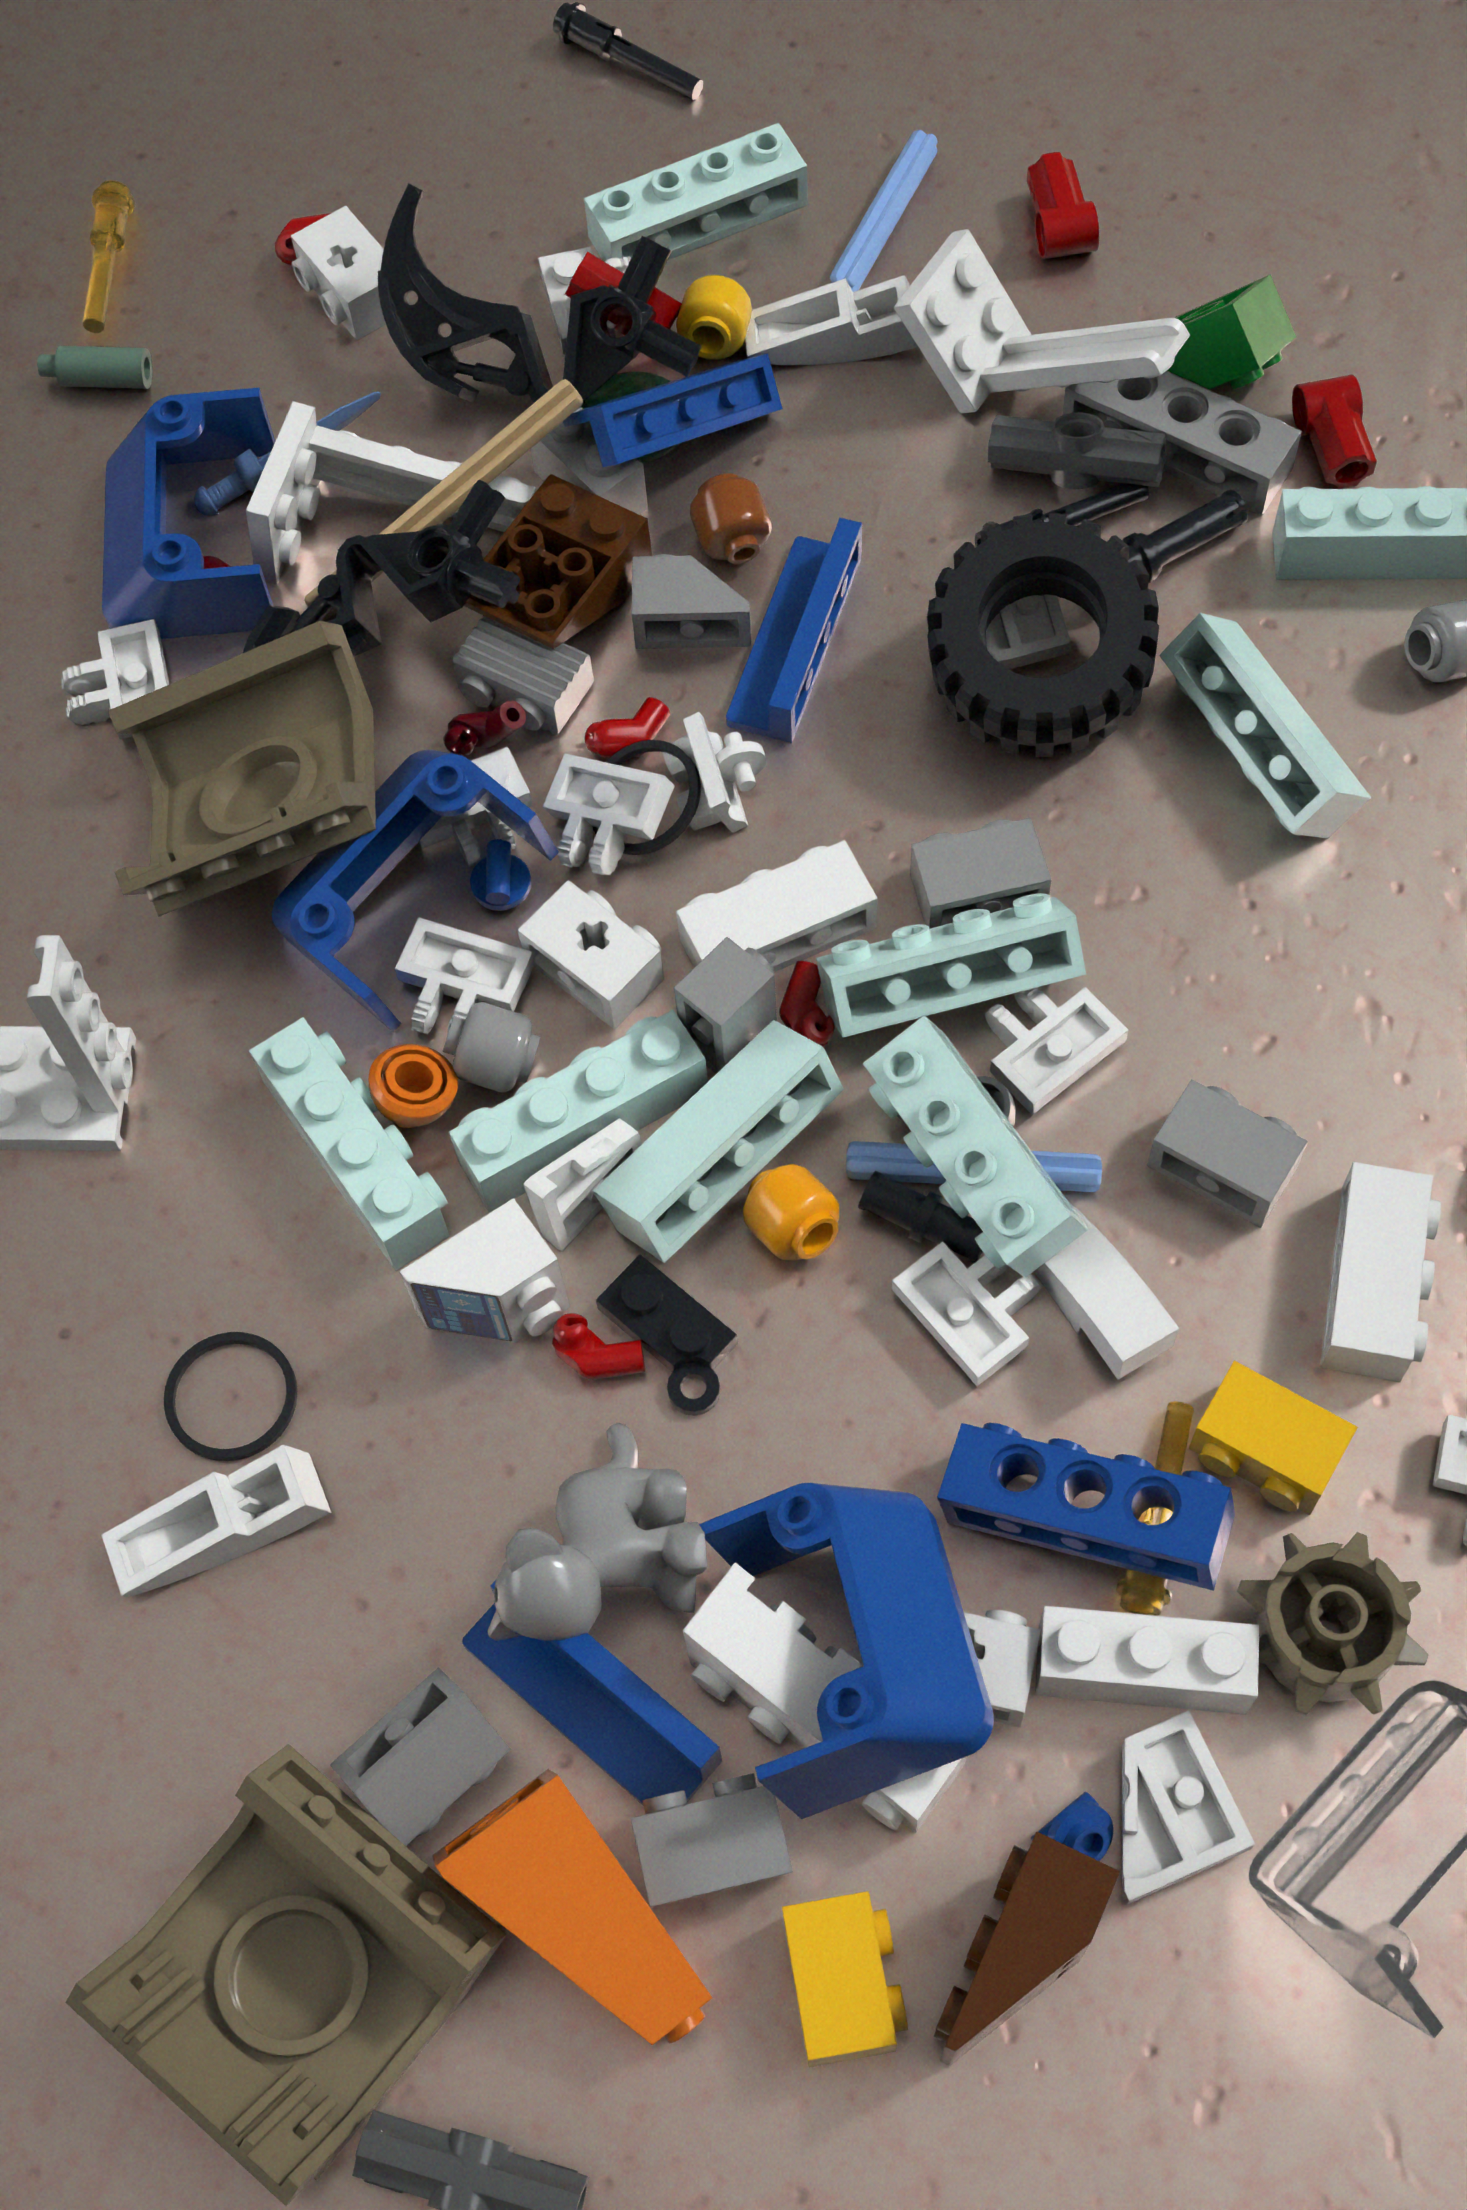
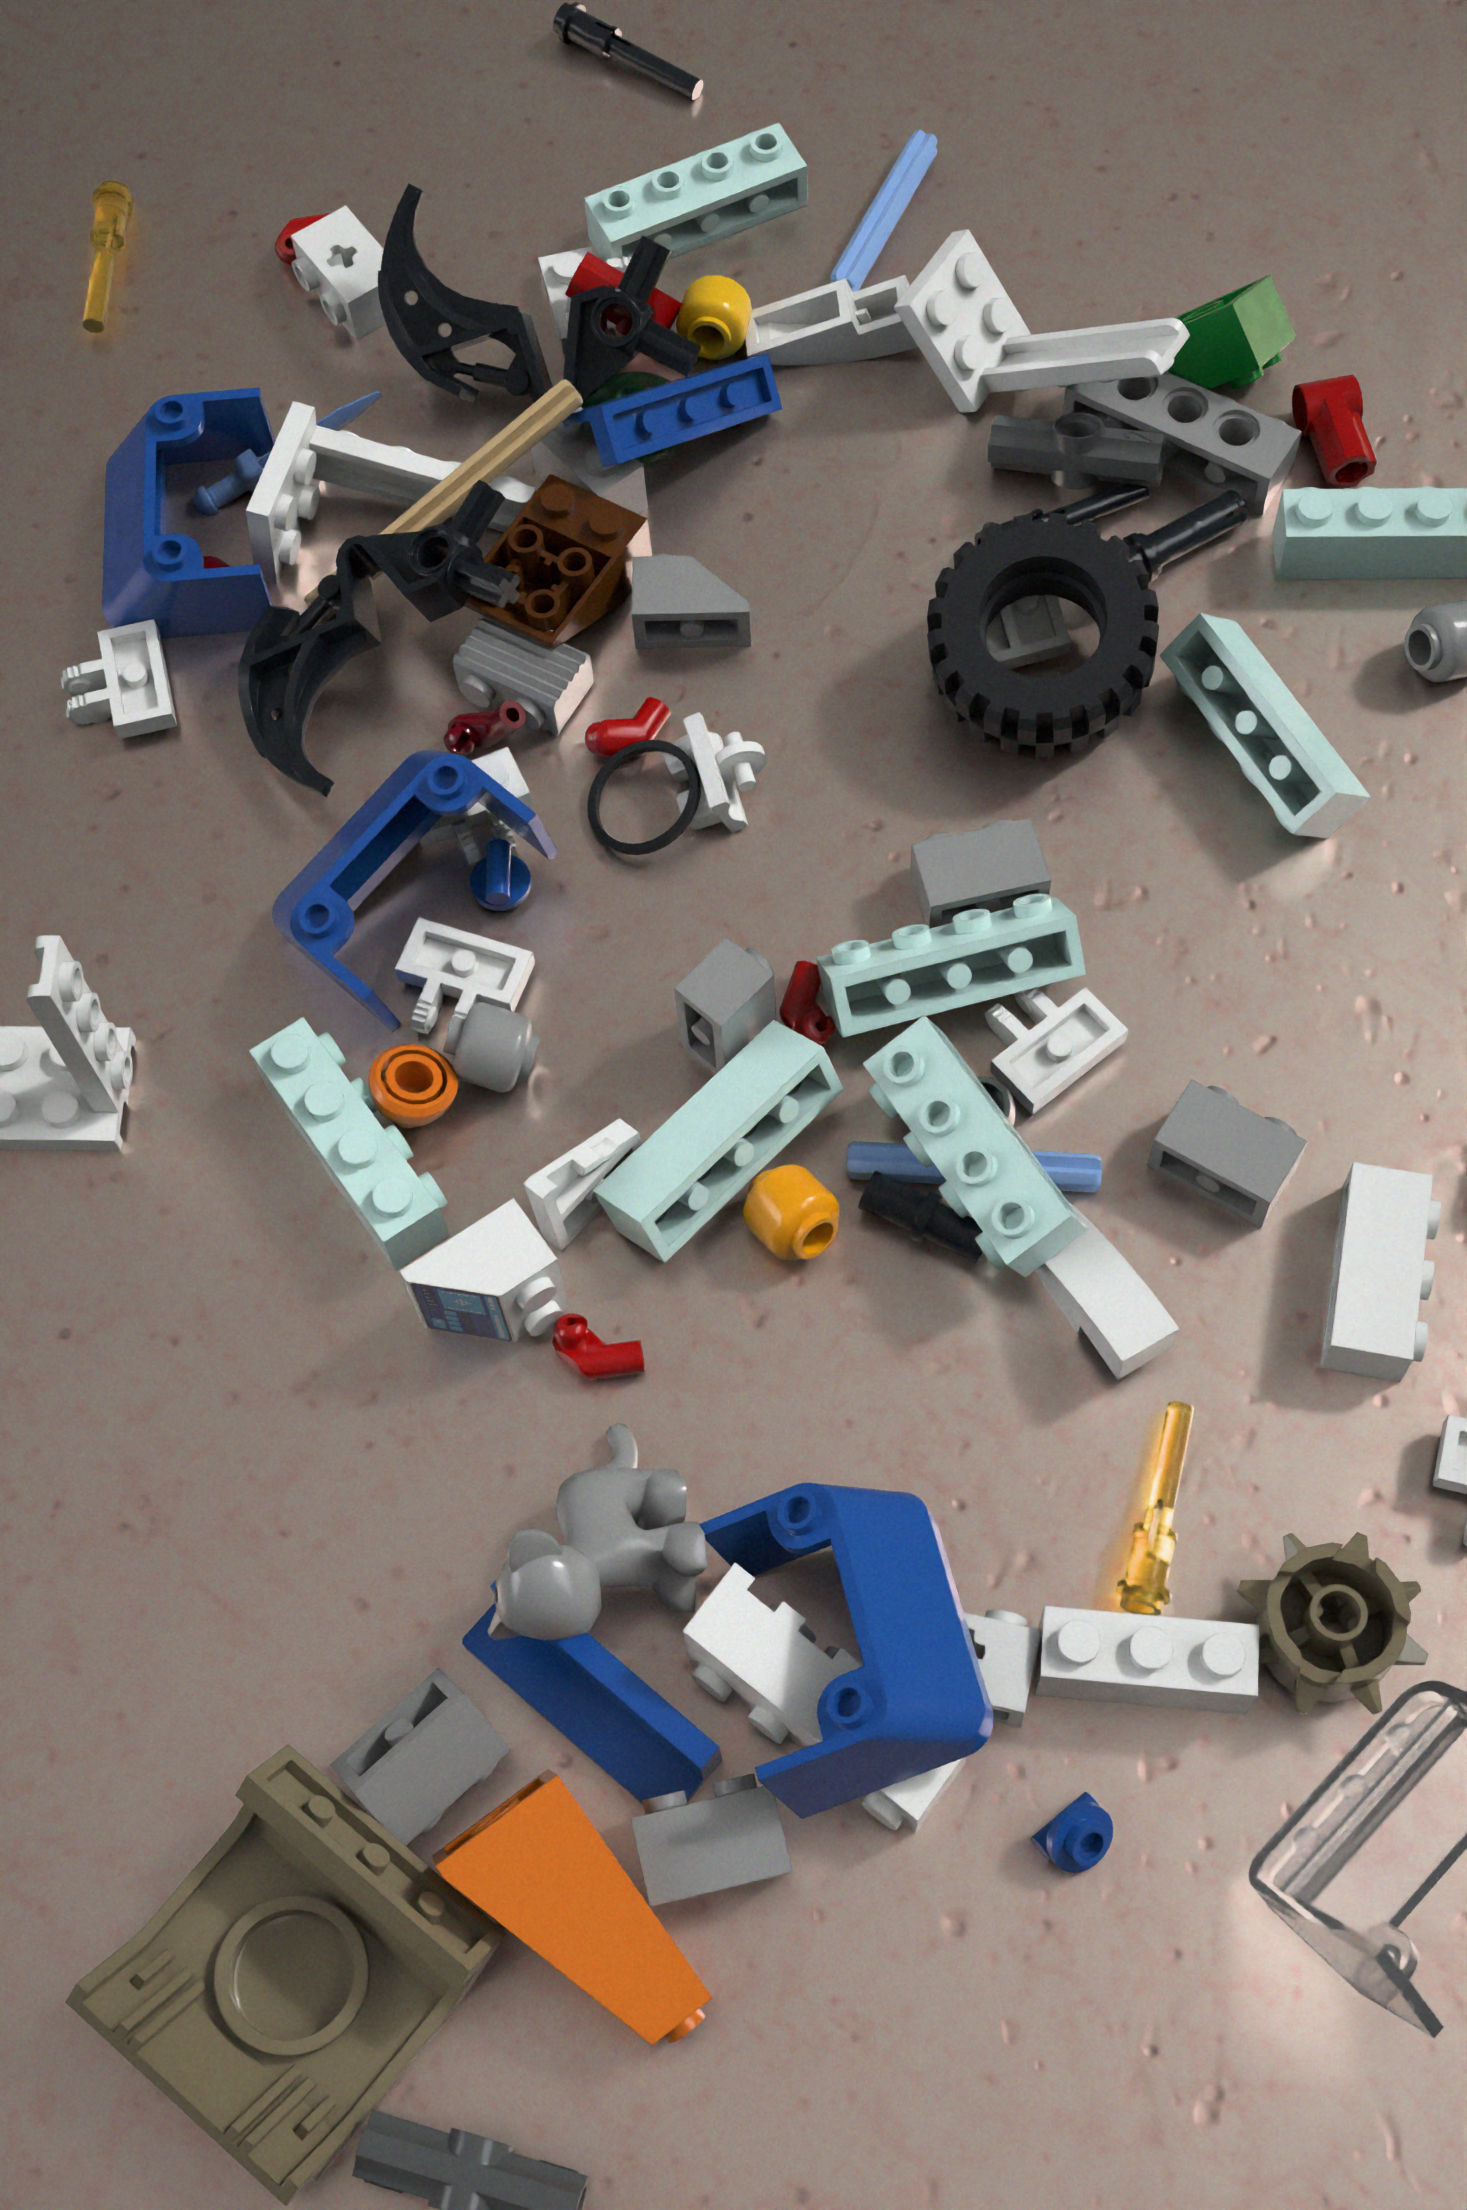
sand green cylinder [37,346,153,389] -> none
white slope [101,1444,331,1597] -> none
dark tan panel [108,621,376,917] -> none
black piece [164,1332,297,1461] -> none
light aqua brick [449,1010,708,1213] -> none
white brick [518,880,664,1030] -> none
white hinge [543,753,675,875] -> none
black hinge [596,1254,738,1416] -> none
white brick [676,840,878,972] -> none
dark orange head [690,473,772,564] -> none
blue panel [726,518,862,743] -> none
yellow brick [782,1891,908,2067] -> none
white hinge [892,1242,1043,1386] -> none
reddish brown slope [933,1831,1120,2066] -> none
blue brick [937,1423,1235,1591] -> none
red piece [1027,152,1099,260] -> none
white wing [1122,1710,1255,1905] -> none
yellow brick [1189,1360,1358,1515] -> none

